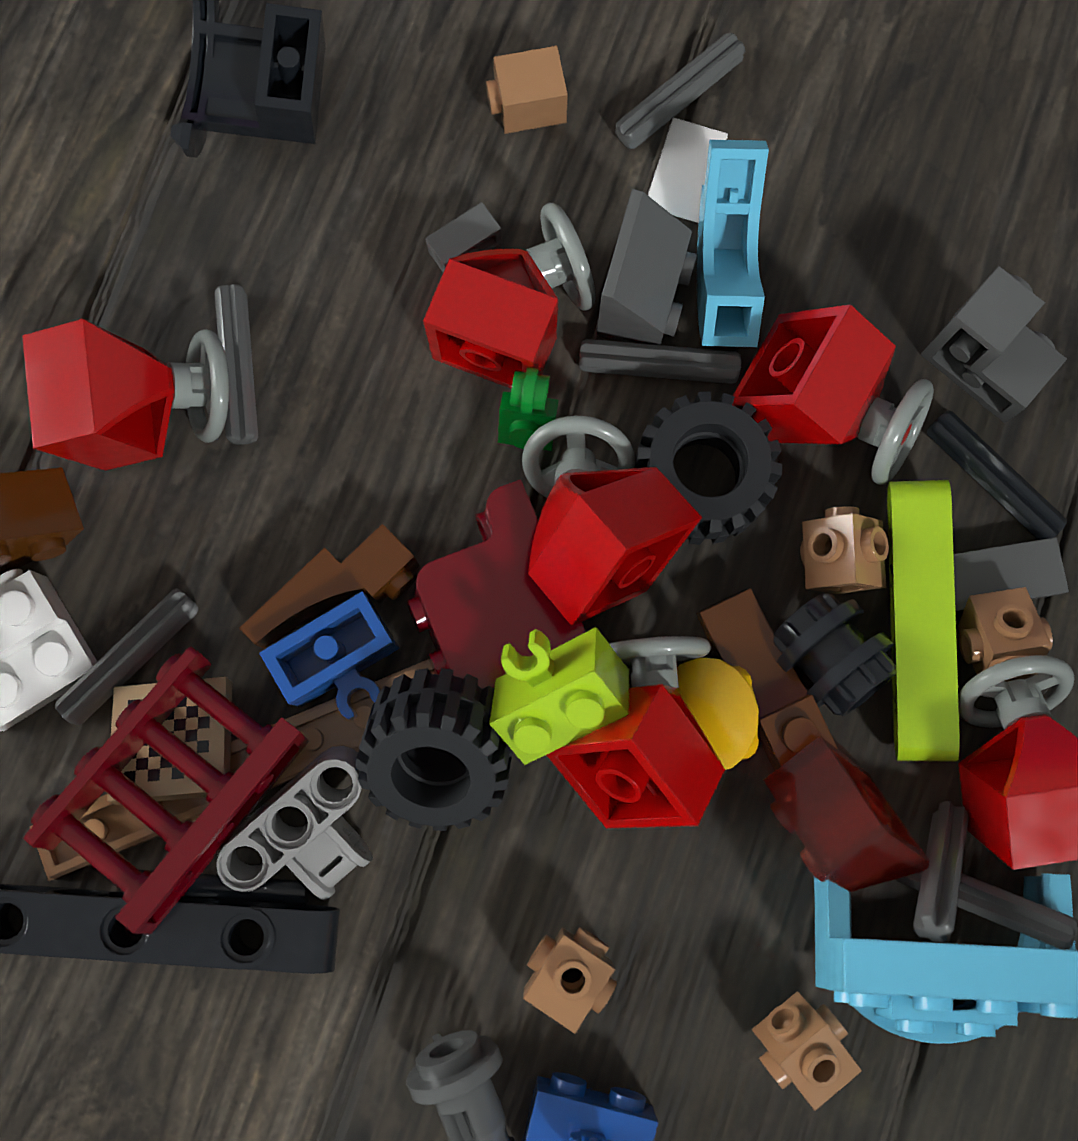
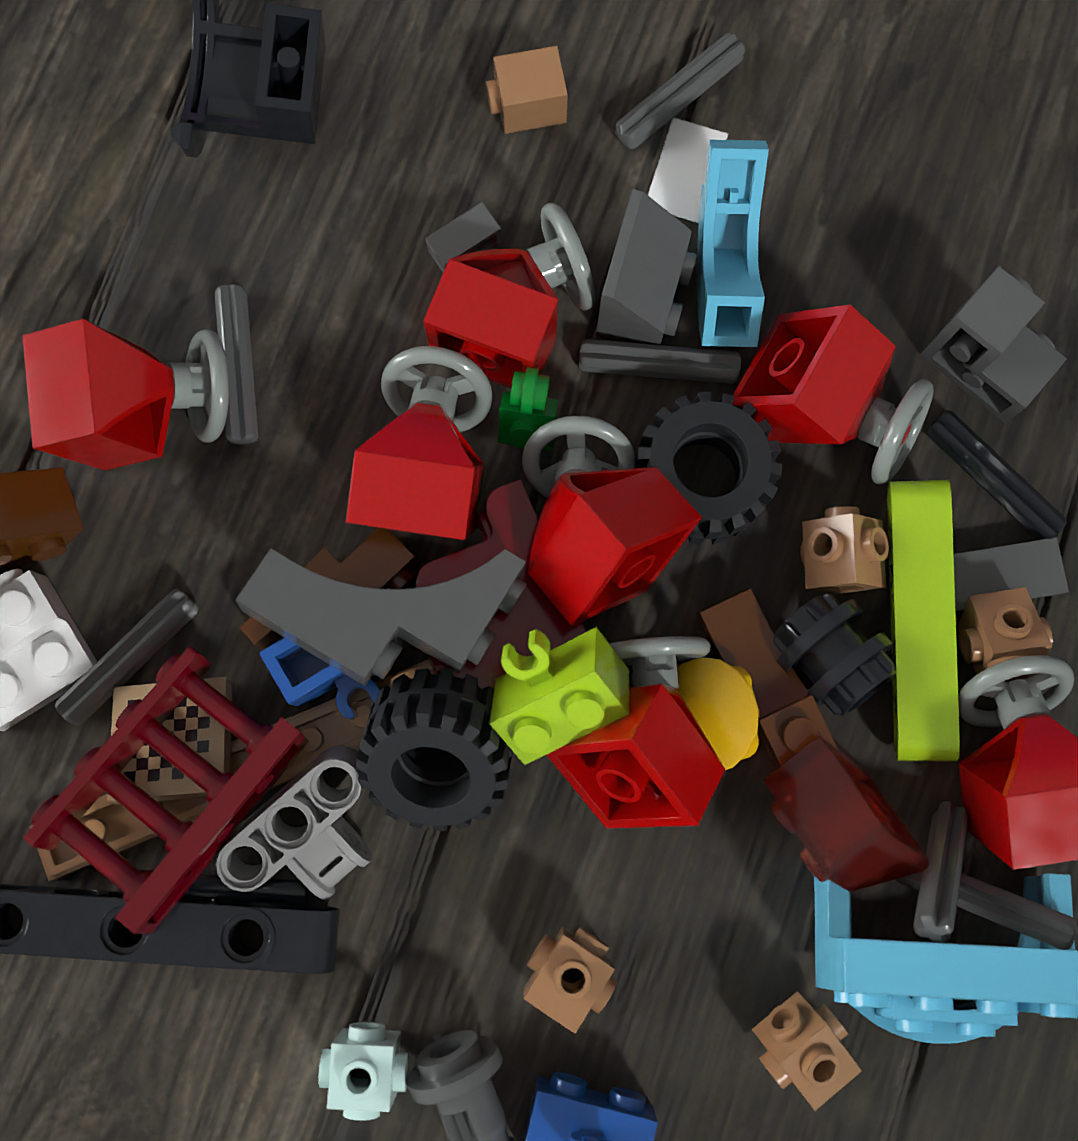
none -> dark grey arch [236,549,527,687]
none -> light aqua brick [319,1022,409,1120]
none -> red piece [346,346,492,540]

